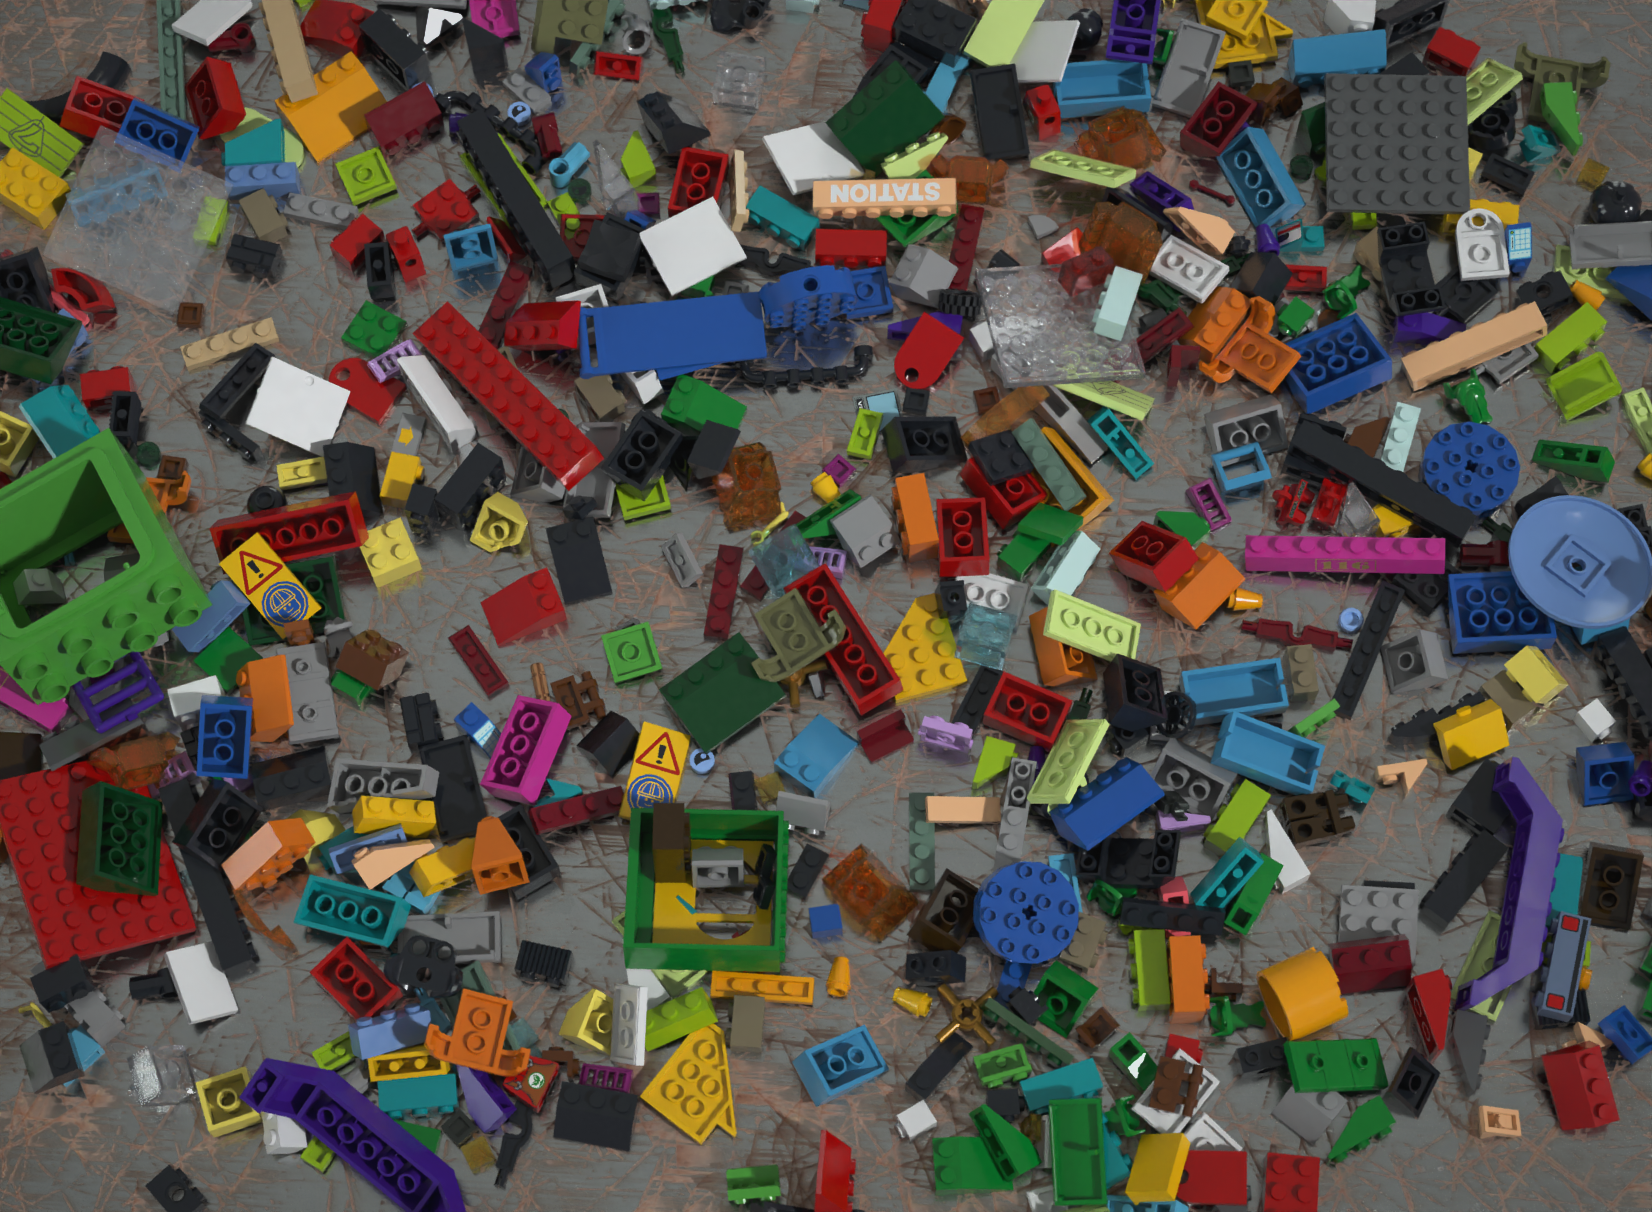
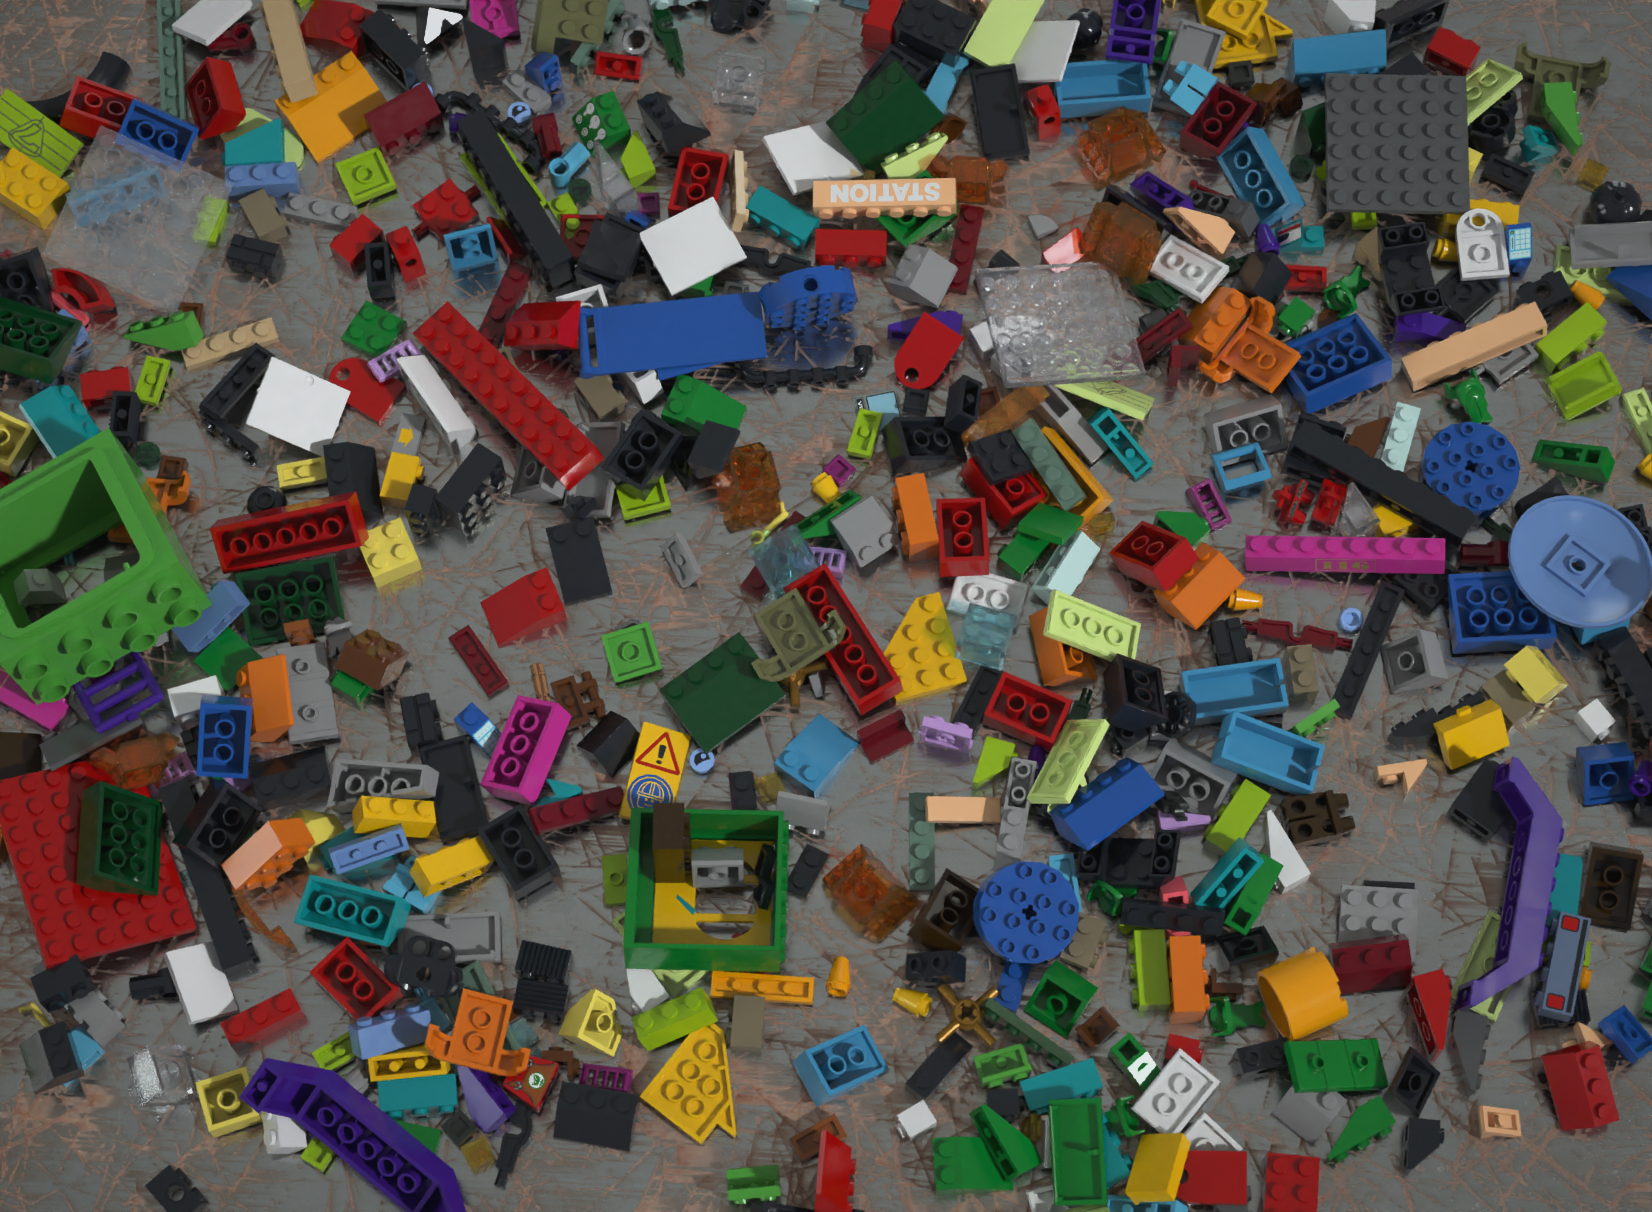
yellow tile [219,532,322,639] -> none
light nougat slope [351,839,435,890] -> none
light yellow slope [470,492,528,552] -> none
orange slope [471,816,530,895] -> none
white tile [610,984,648,1066] -> none
dark red plate [704,544,744,641] -> none
blue panel [808,904,843,939] -> none
blue plate [846,266,894,319] -> none
black brick [935,580,968,620] -> none
black tyre [938,289,983,316] -> none
black brick [1006,986,1049,1025] -> none
yellowish green tile [1030,149,1136,188] -> none
clear red brick [1058,246,1115,297] -> none
light aqua brick [1092,266,1143,341] -> none
reddish brown plate [1148,1056,1204,1118] -> none
black plate [1227,236,1251,253] -> none
teal plate [1330,770,1375,804] -> none
black brick [1420,829,1508,930] -> none
none -> bright green slope [123,310,204,351]
none -> lime plate [135,355,171,407]
none -> red brick [220,988,305,1052]
none -> black brick [513,978,570,1023]
none -> green slope [572,91,631,157]
none -> lime plate [601,853,628,907]
none -> dark orange plate [789,1114,847,1163]
none -> black brick [944,375,983,434]
none -> clear yellow plate [1088,512,1116,537]
none -> medium azure hips [1162,60,1219,115]
none -> dark grey slope [1188,189,1260,238]
none -> black brick [1208,617,1253,666]
none -> black slope [1215,925,1279,975]
none -> black slope [1403,1117,1444,1174]
none -> yellow cone [1432,237,1458,262]

